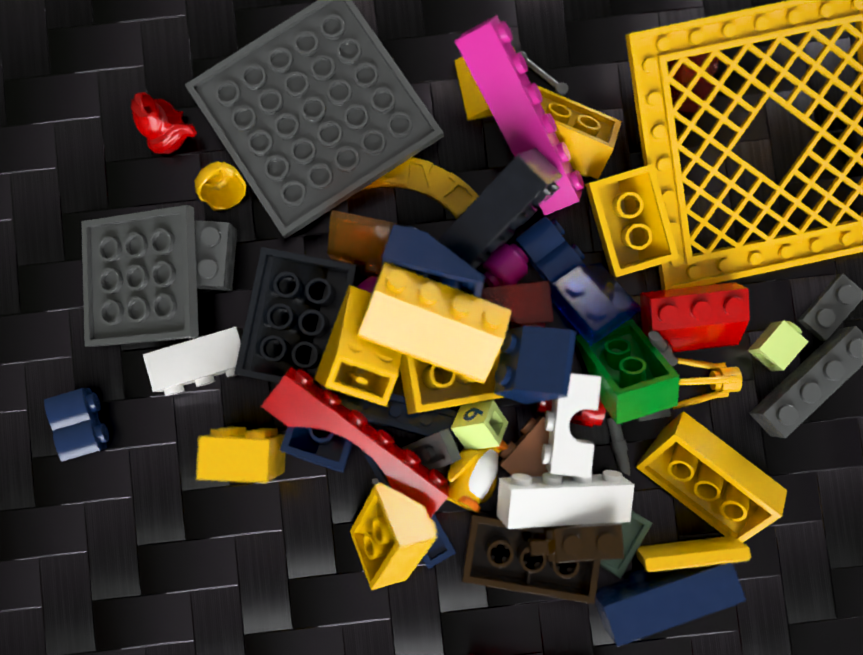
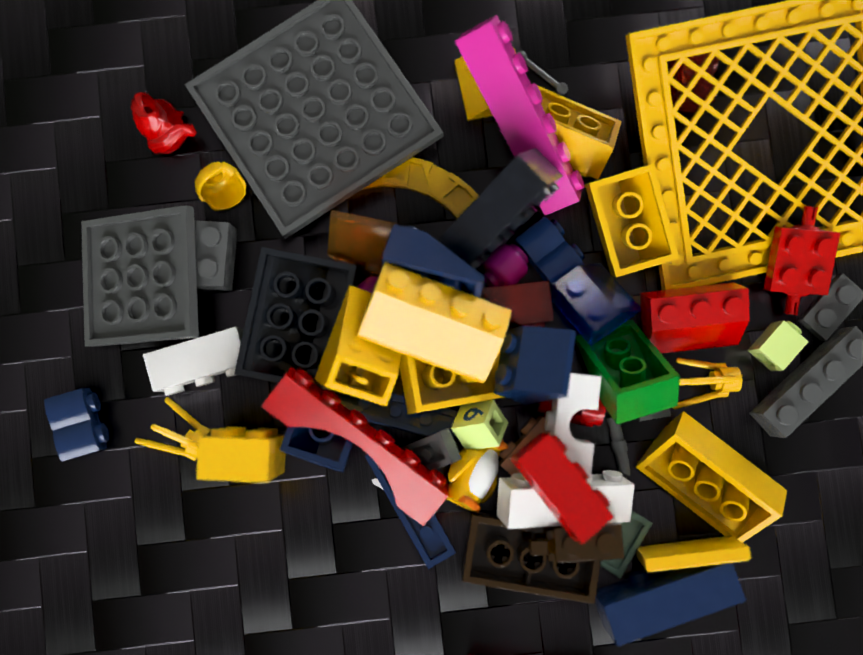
yellow slope [350,483,437,590] -> none
dark grey piece [648,331,678,366] -> none
none -> yellow plant [135,397,211,461]
none -> red brick [510,433,614,544]
none -> red plate [764,206,840,315]

